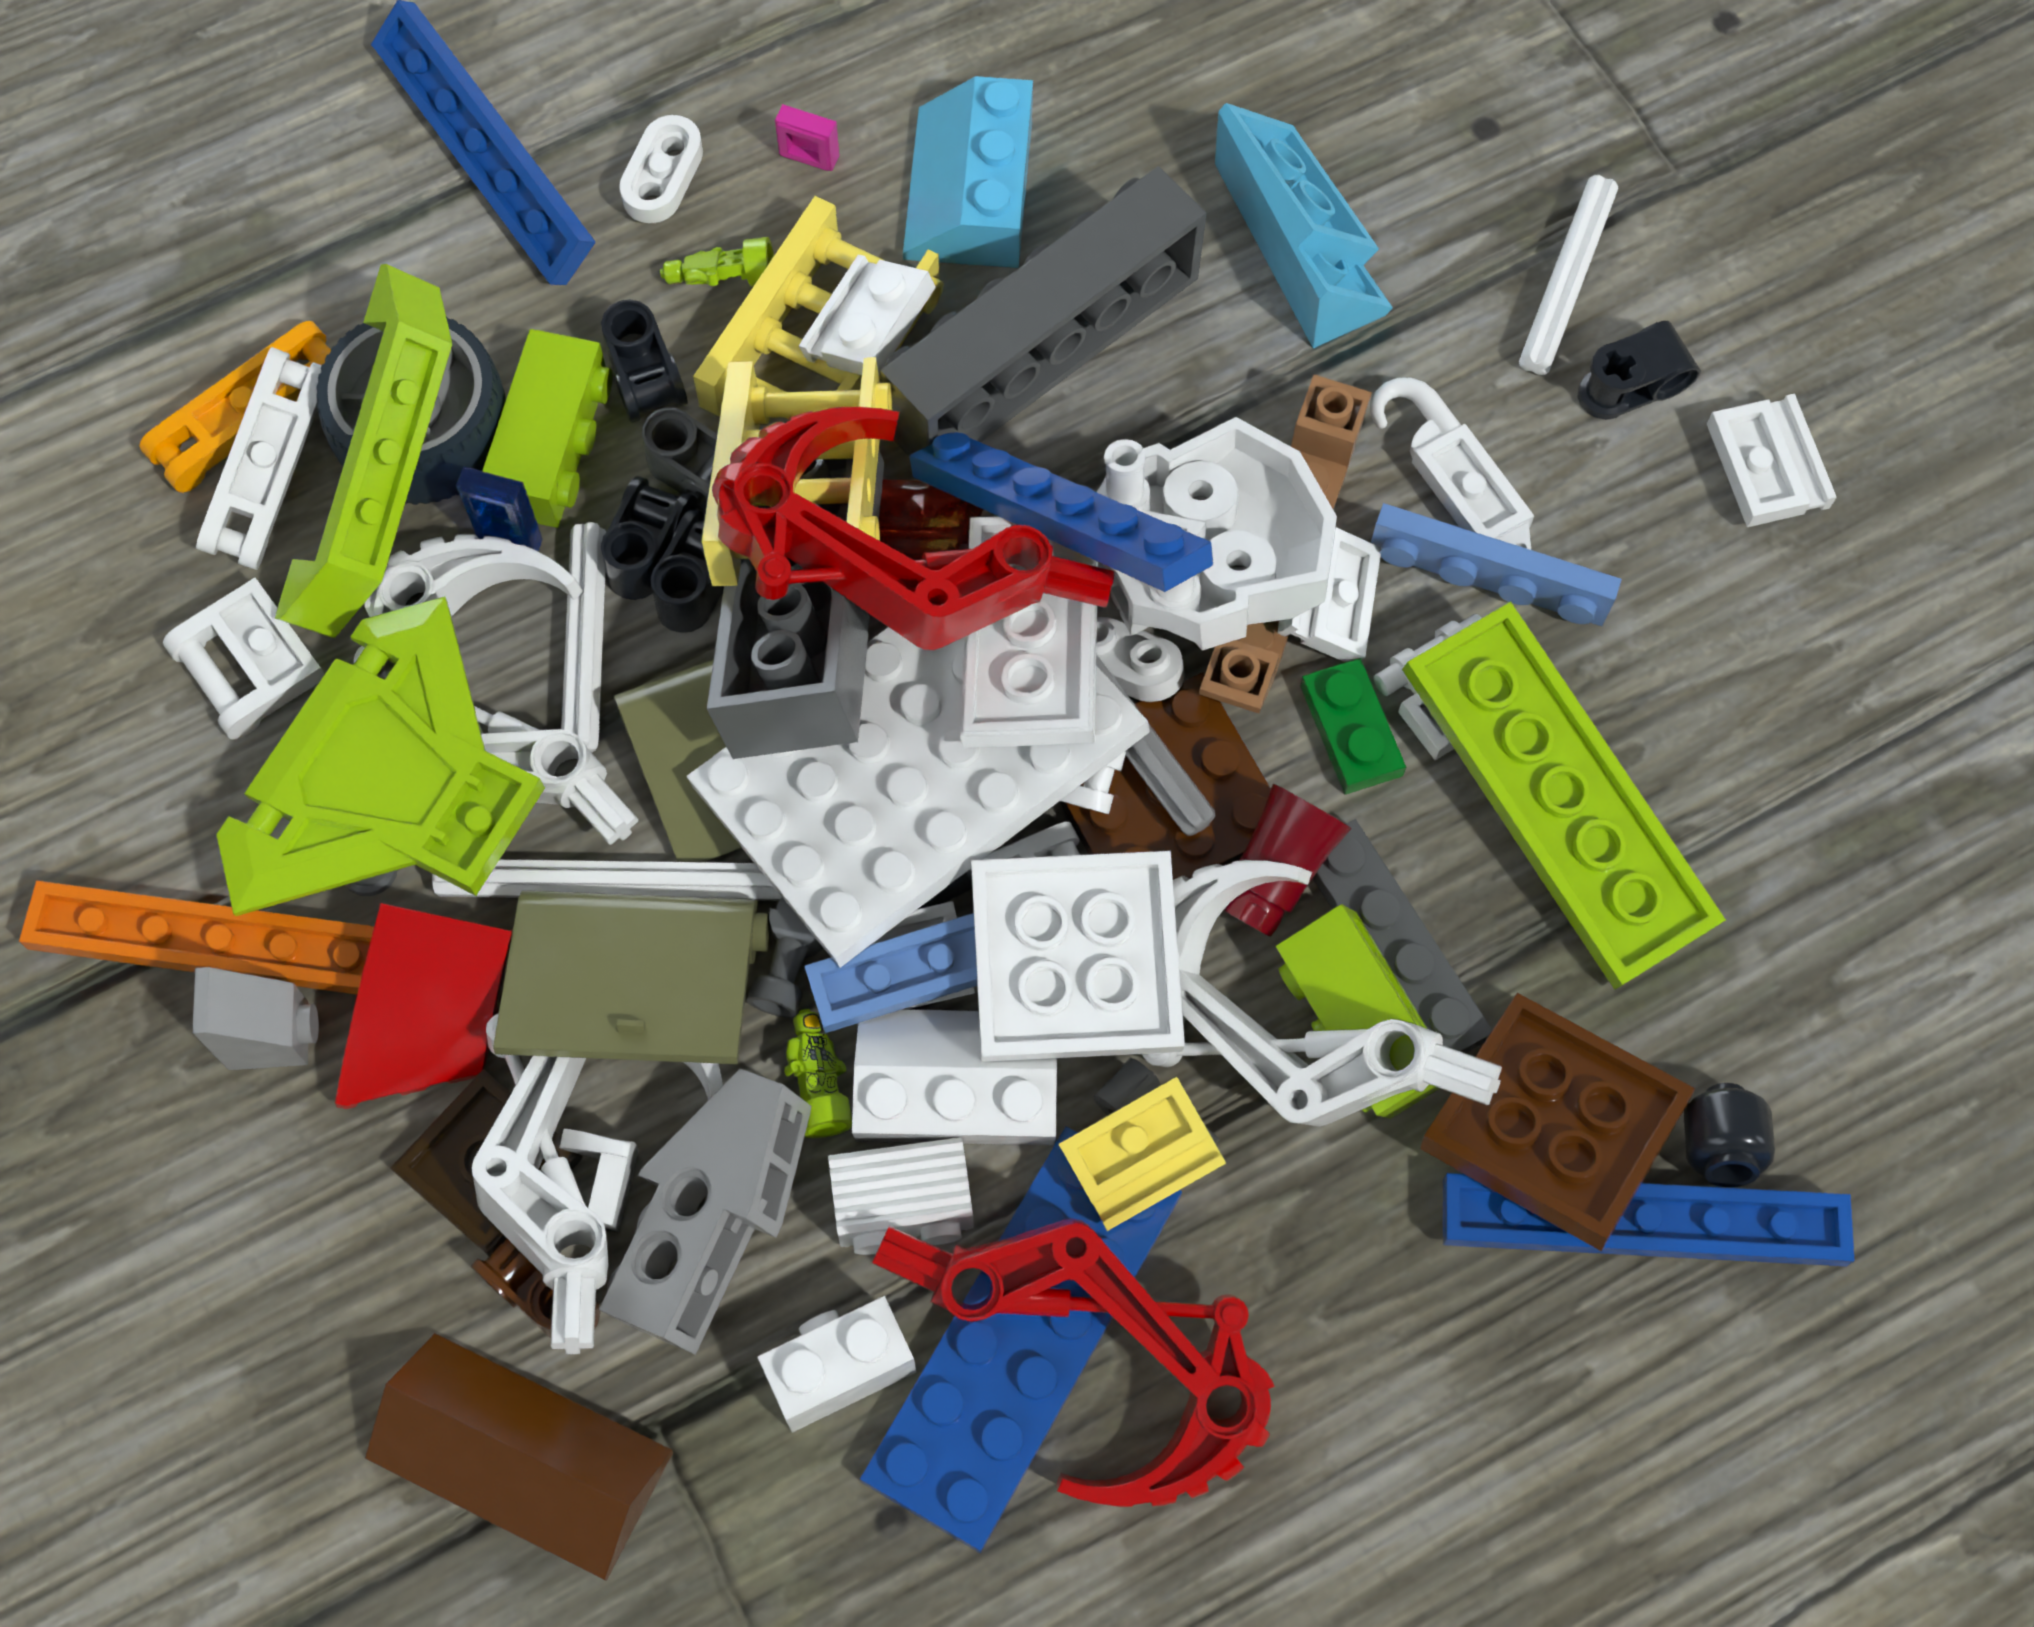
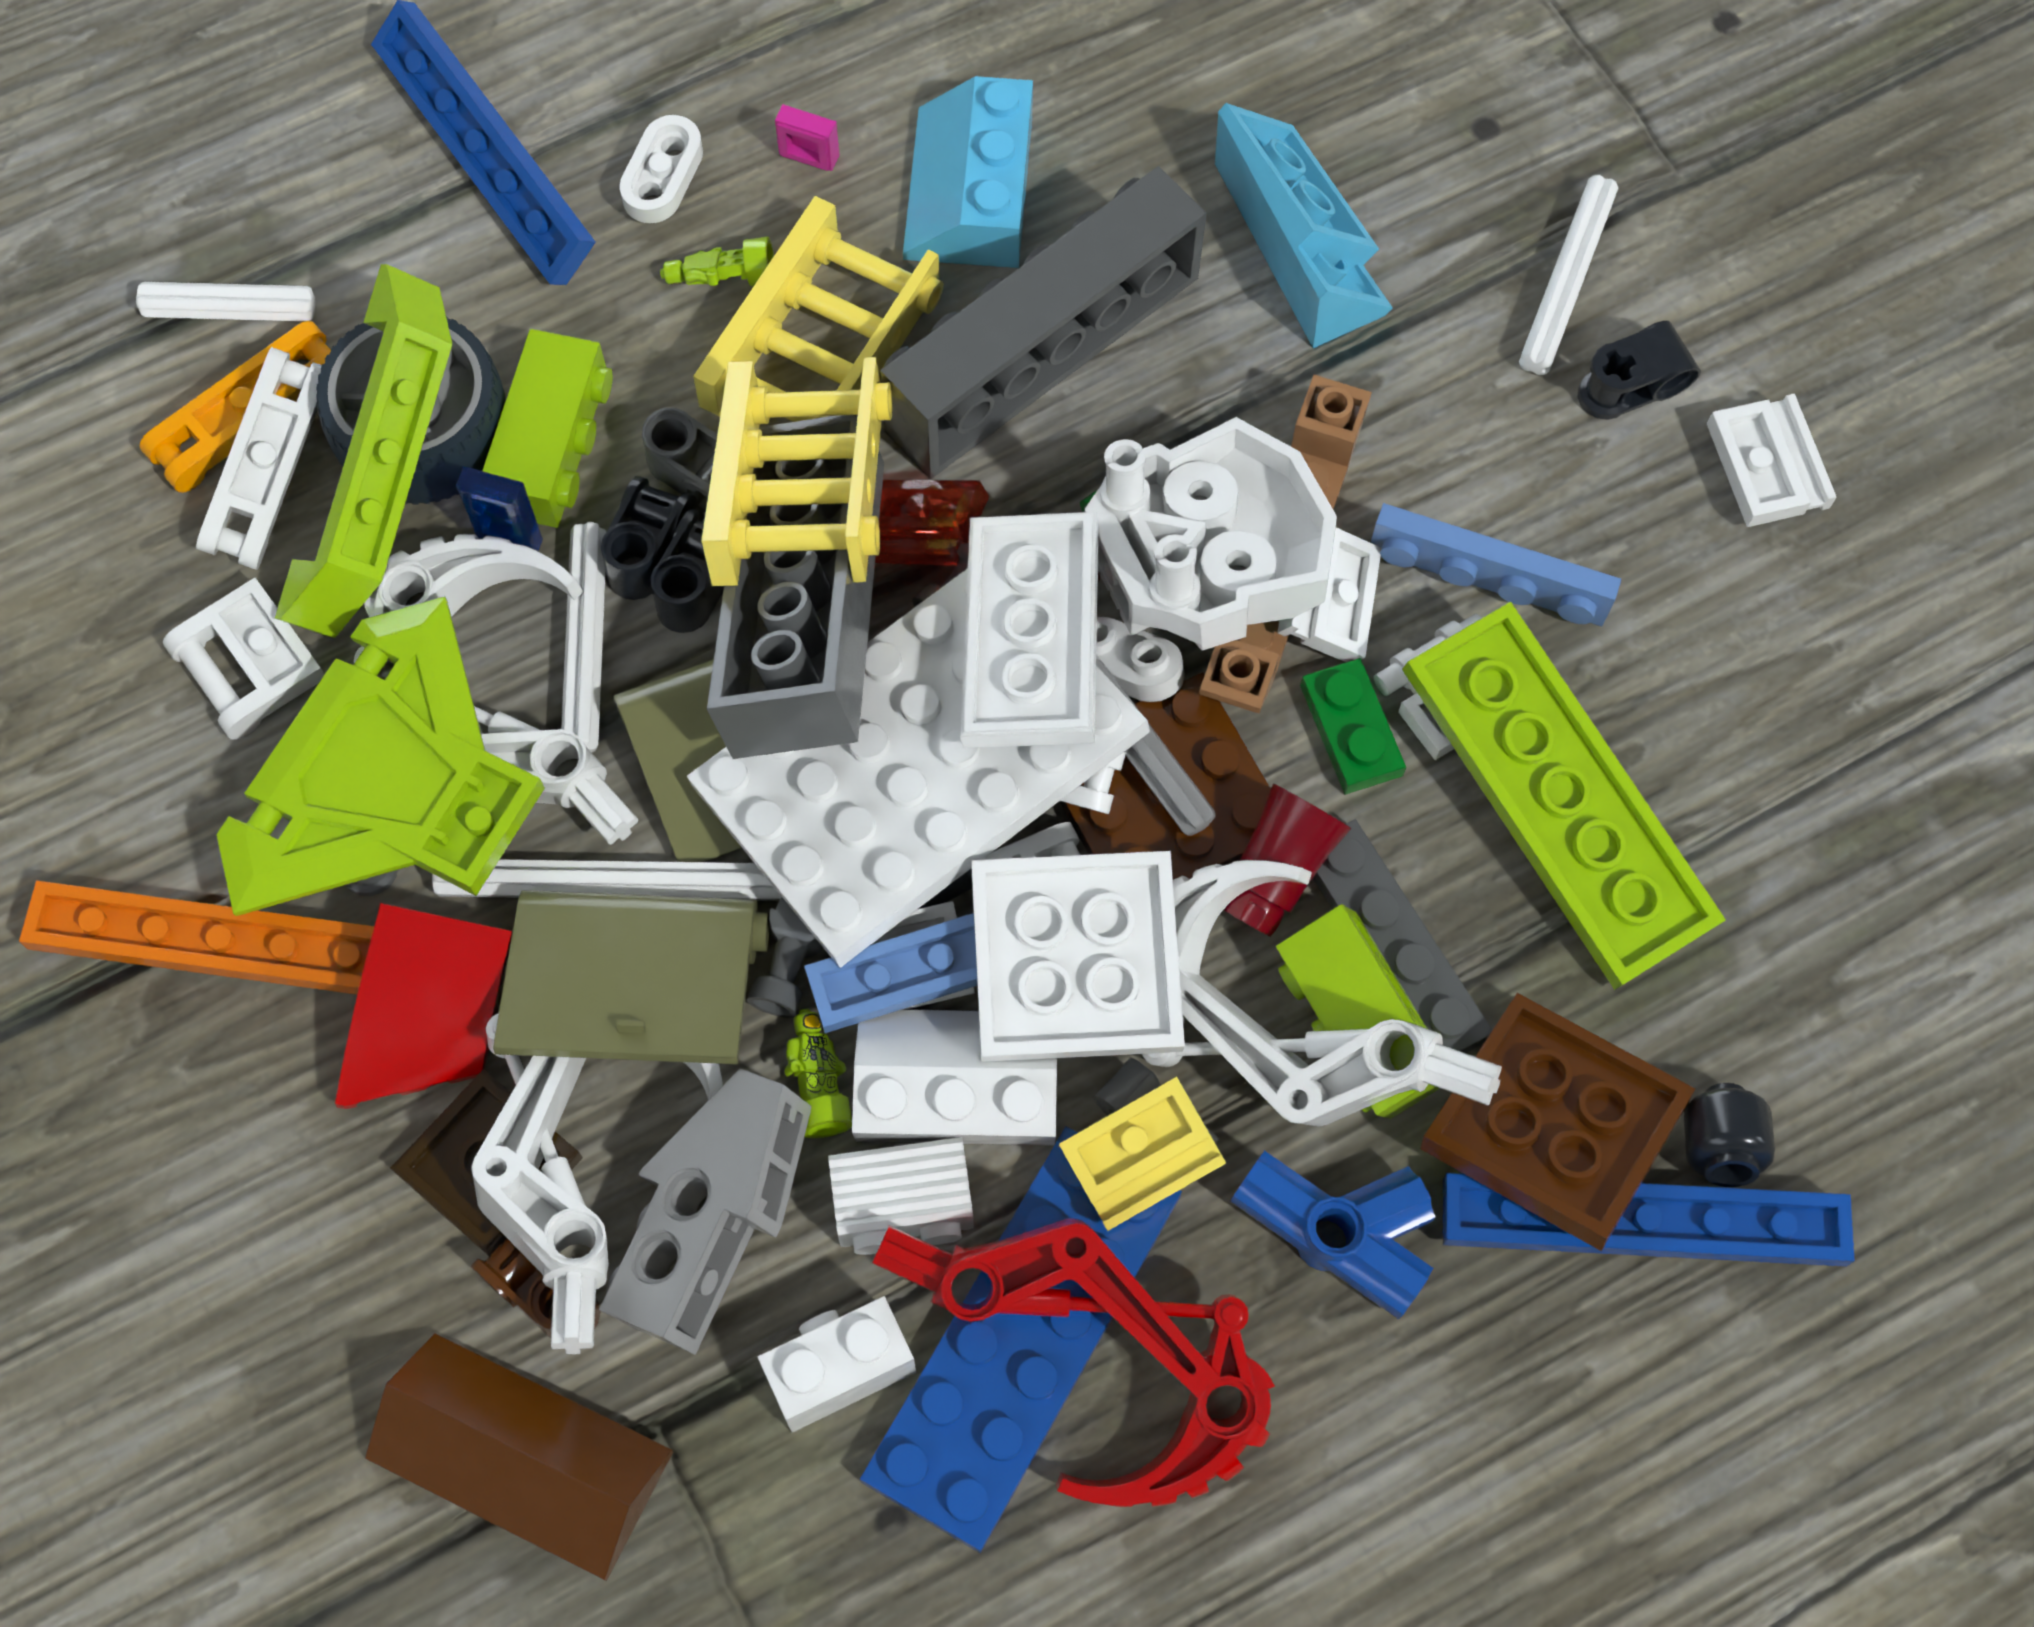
light grey slope [193,967,319,1070] -> none
white tile [559,1129,638,1232] -> none
black piece [601,299,688,423] -> none
red piece [712,407,1115,650] -> none
white plate [799,255,936,375] -> none
blue plate [909,432,1213,592] -> none
white plate [1370,378,1534,550] -> none
none -> white axle [136,282,316,321]
none -> blue piece [1230,1150,1435,1319]

